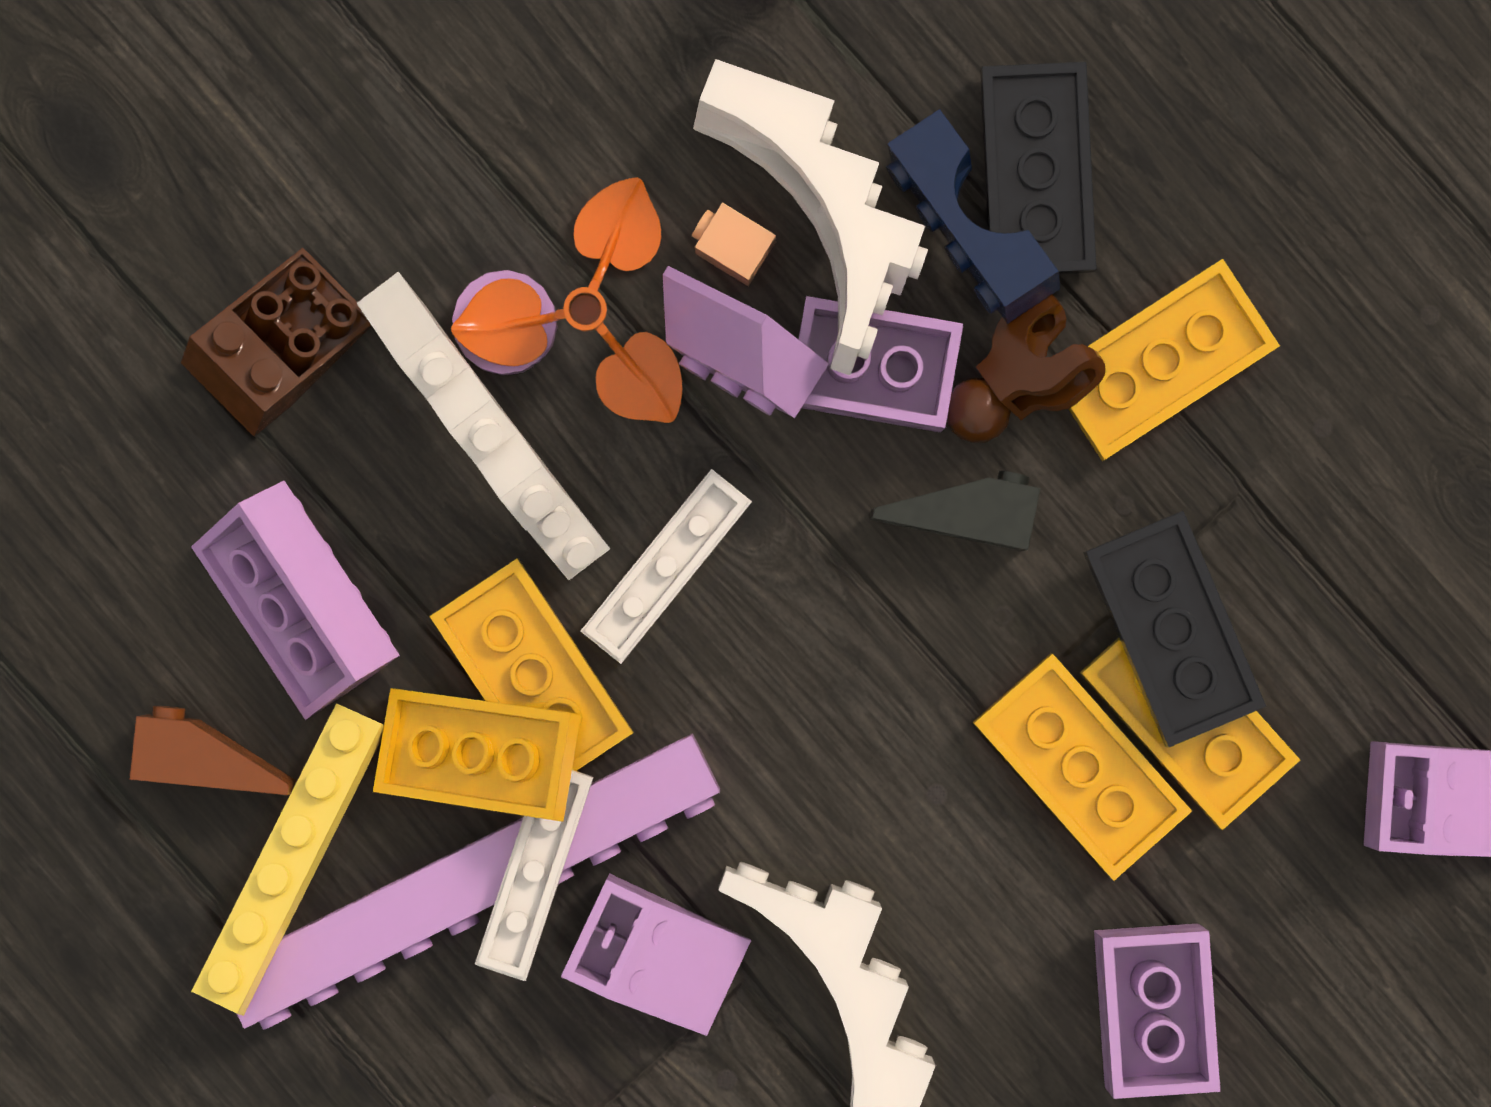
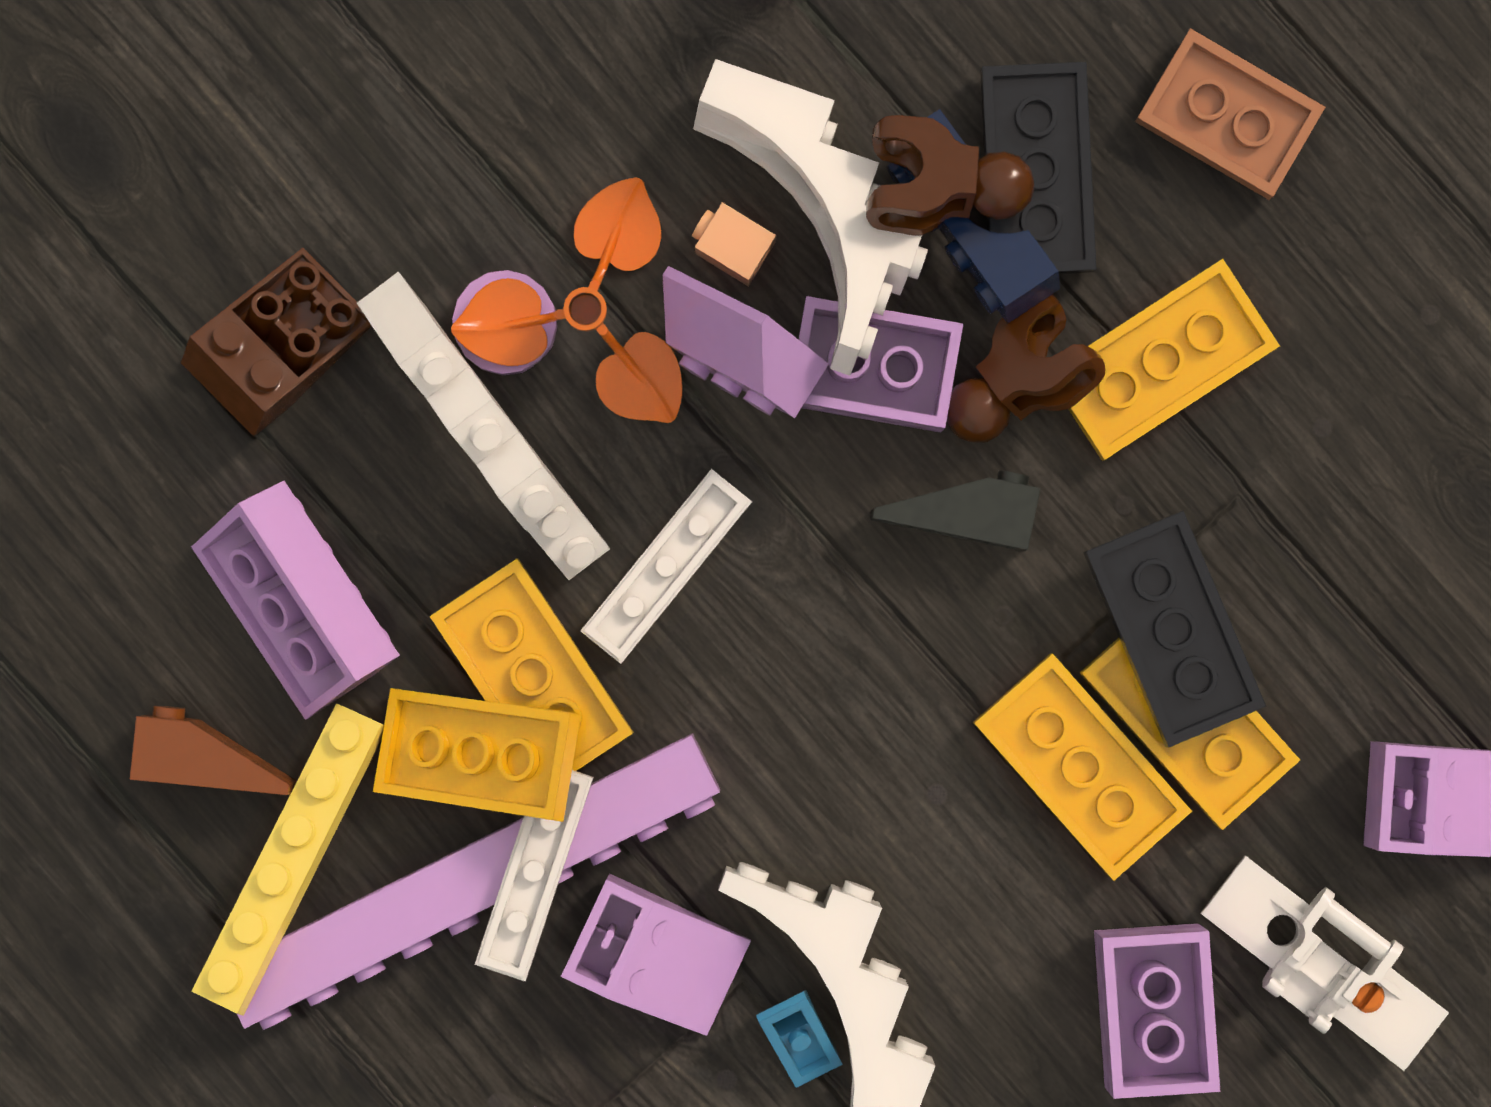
none -> dark azure slope [756,990,843,1088]
none -> reddish brown piece [866,115,1034,236]
none -> nougat plate [1135,28,1325,200]
none -> white piece [1200,856,1449,1071]

